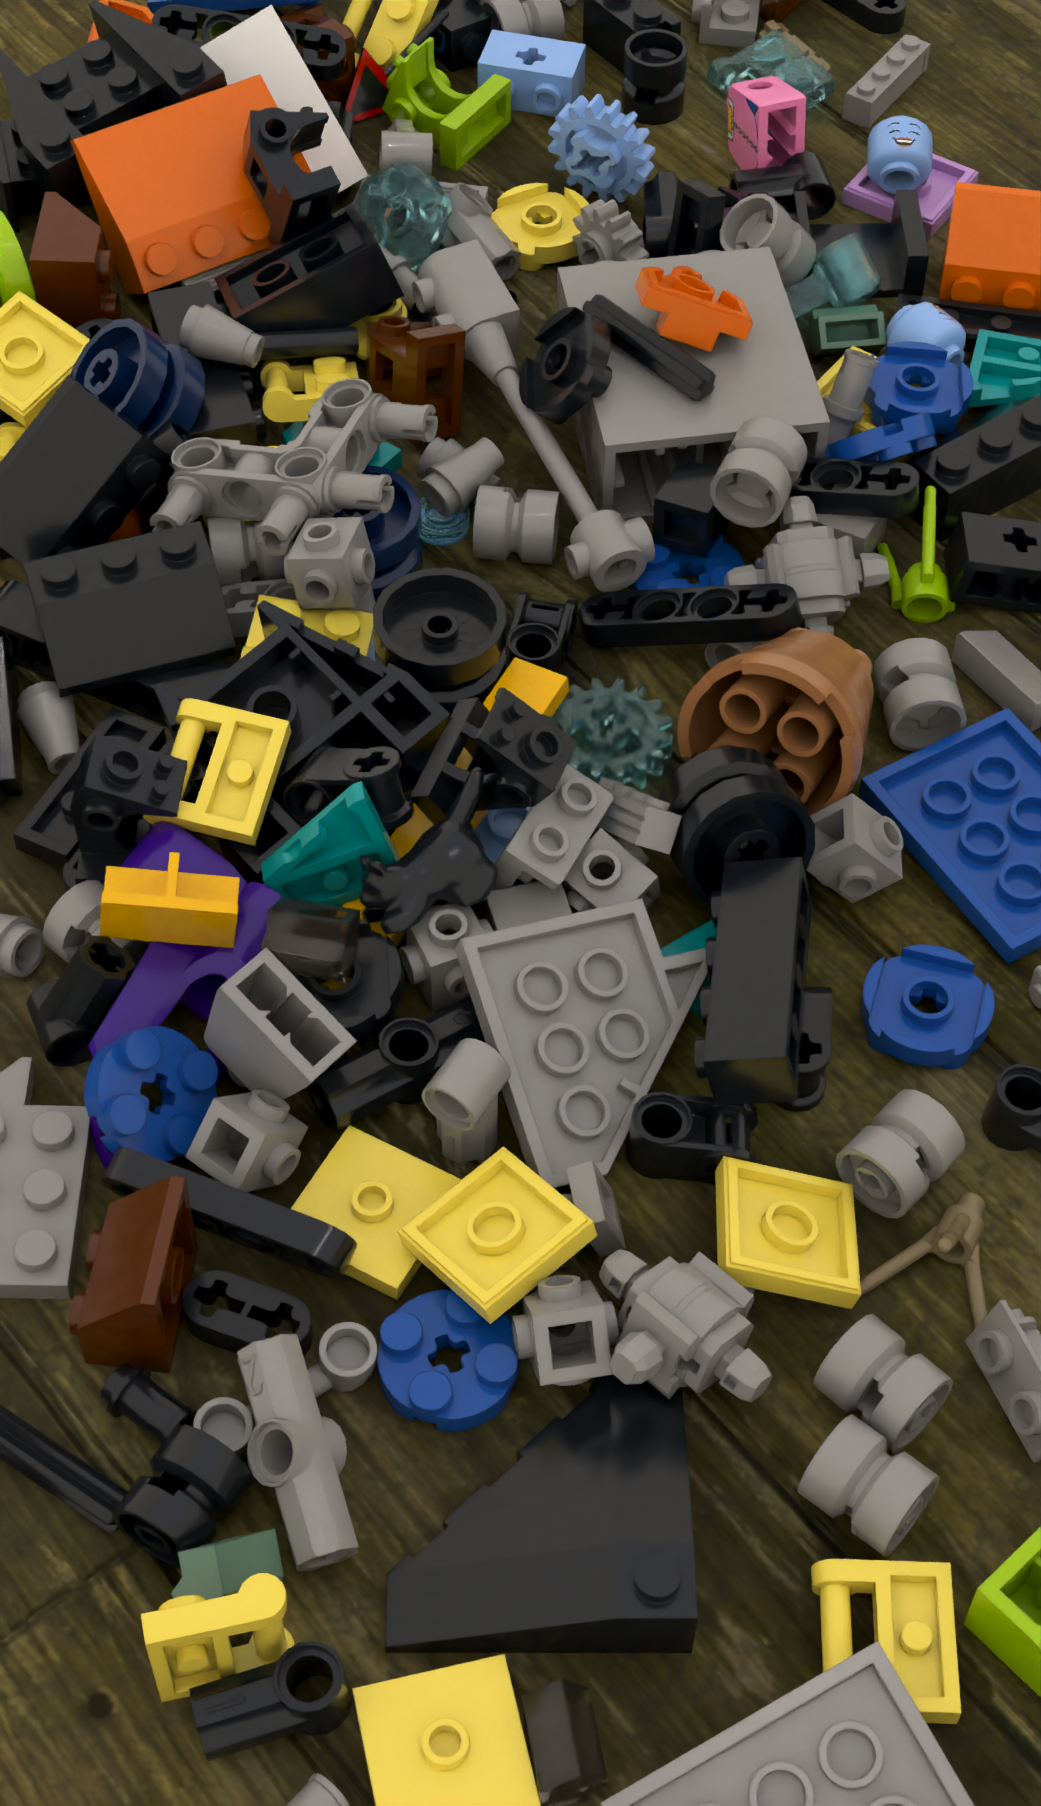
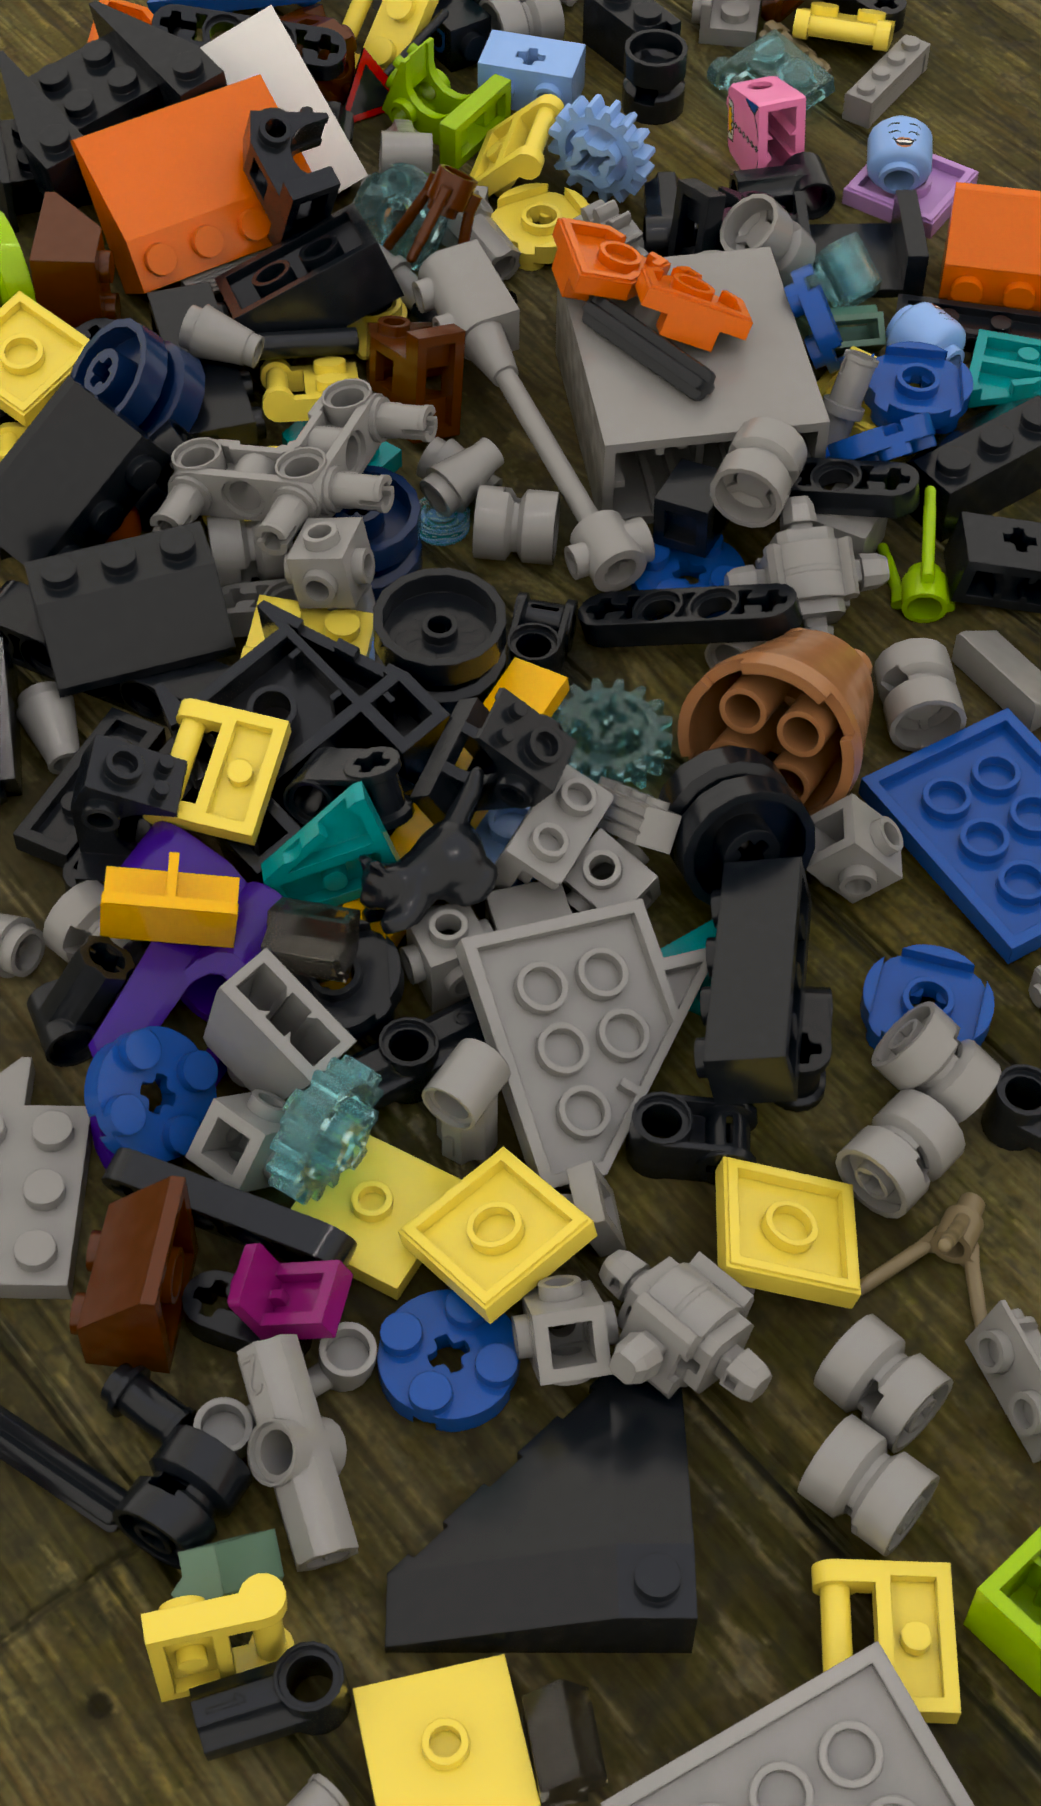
black plate [519,307,612,425] -> none
none -> magenta bracket [227,1243,353,1340]
none -> clear light blue gear [266,1054,383,1205]
none -> reddish brown plant [383,163,482,263]
none -> light yellow plate [470,94,564,197]
none -> orange plate [551,217,671,301]
none -> blue plate [783,263,844,374]
none -> light yellow plate [792,2,896,52]
none -> light grey wheel [871,1001,1001,1124]

